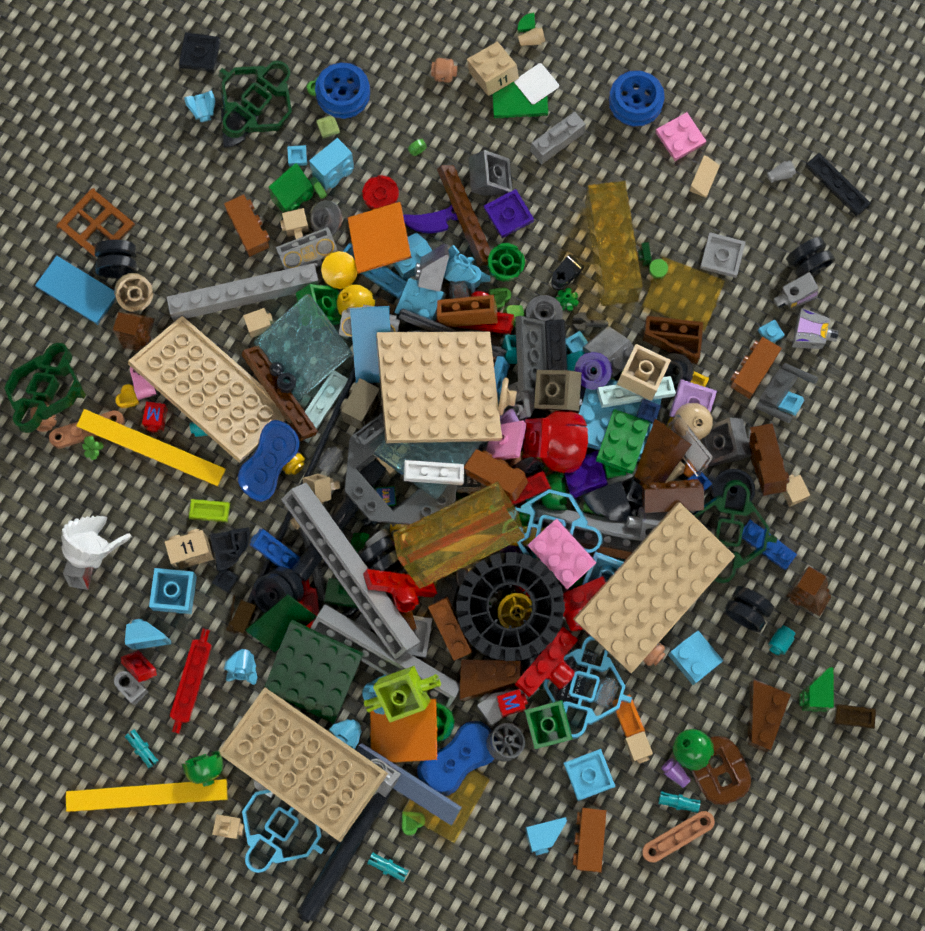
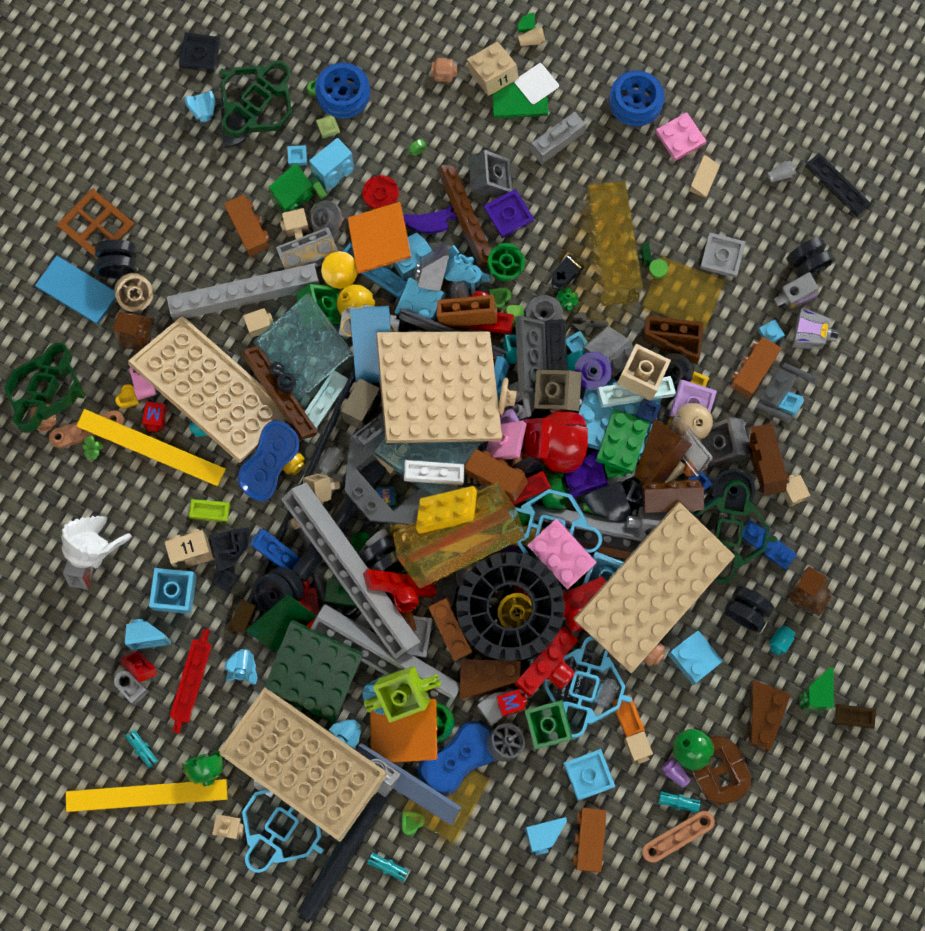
none -> yellow plate [416,486,477,534]

